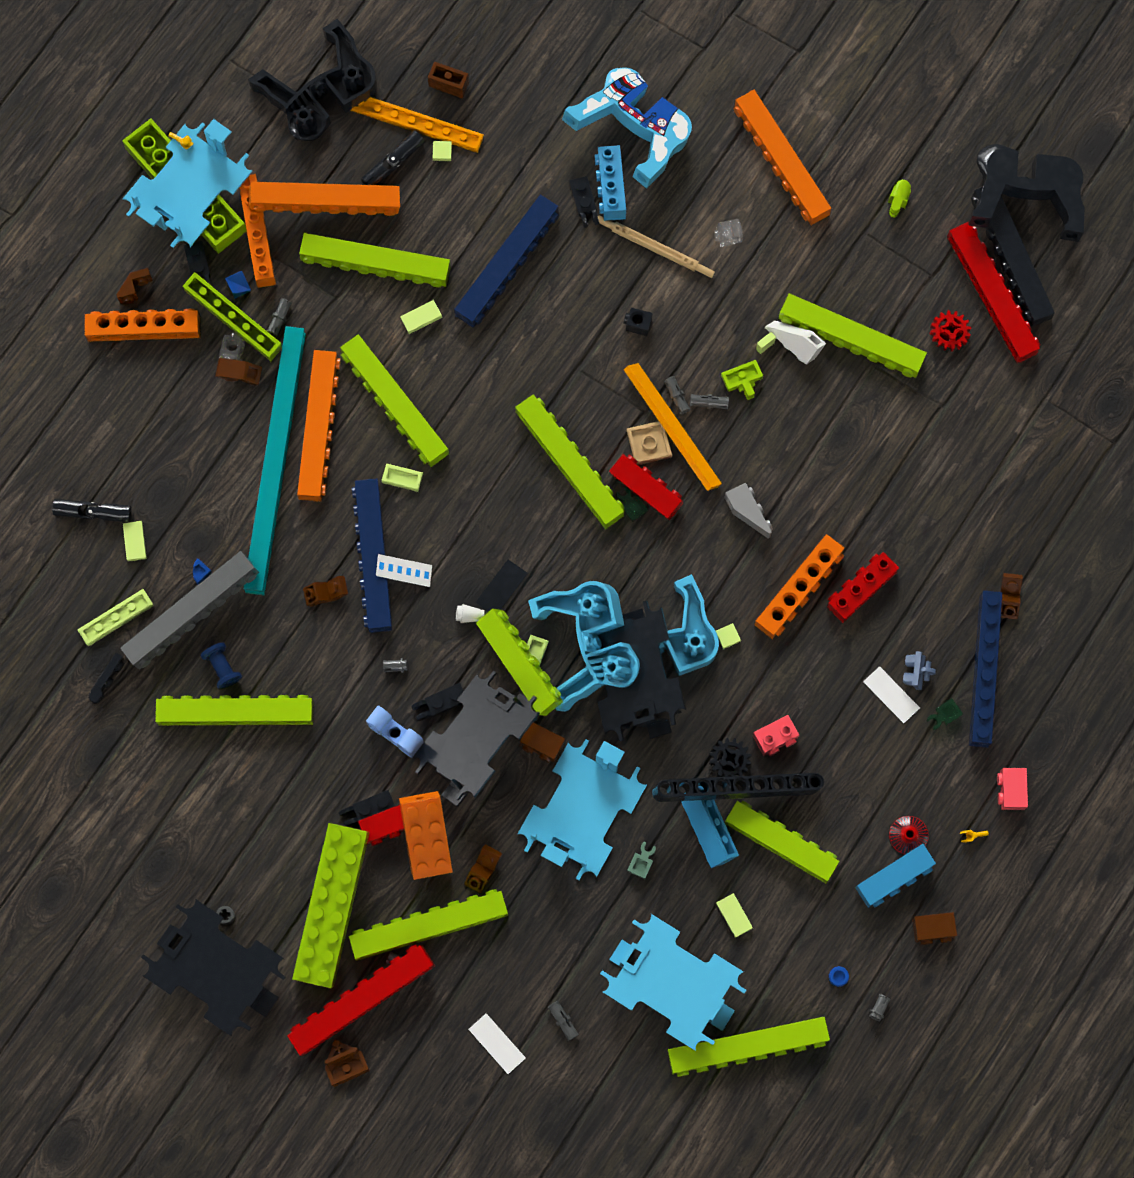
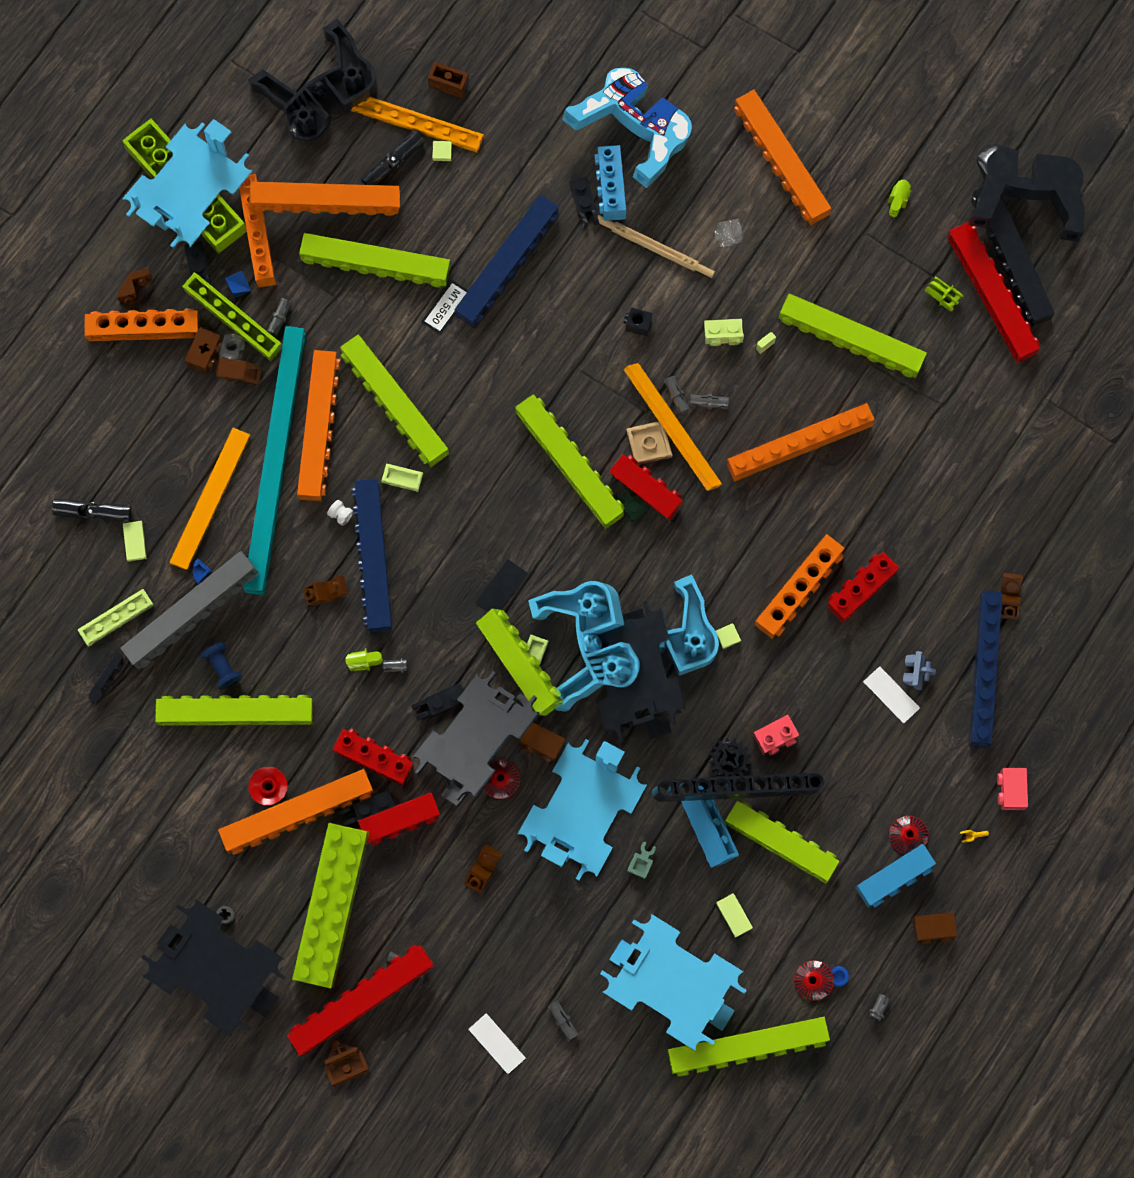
yellow hand [169,132,194,149] -> none
lime brick [349,889,508,961] -> none
light blue beam [366,706,424,758] -> none
white sticker [376,554,432,587] -> none
orange brick [399,791,453,880] -> none
yellowish green tile [400,300,442,334] -> none
white cone [456,604,484,623] -> none
lime hinge [721,360,763,400] -> none
light grey slope [724,483,773,538] -> none
white slope [765,321,826,365] -> none
clear green plate [926,698,963,730] -> none
red gear [930,310,971,352] -> none
none -> light orange tile [169,428,251,571]
none -> reddish brown brick [185,328,224,374]
none -> orange brick [218,769,374,855]
none -> red dish [248,767,288,806]
none -> white wheel [327,500,354,526]
none -> red brick [333,729,414,786]
none -> lime arm [346,648,383,671]
none -> white sticker [421,280,468,335]
none -> dish [483,760,520,799]
none -> yellowish green bracket [704,319,744,346]
none -> orange brick [727,403,875,482]
none -> dish [794,961,834,1001]
none -> lime arm [924,276,963,311]

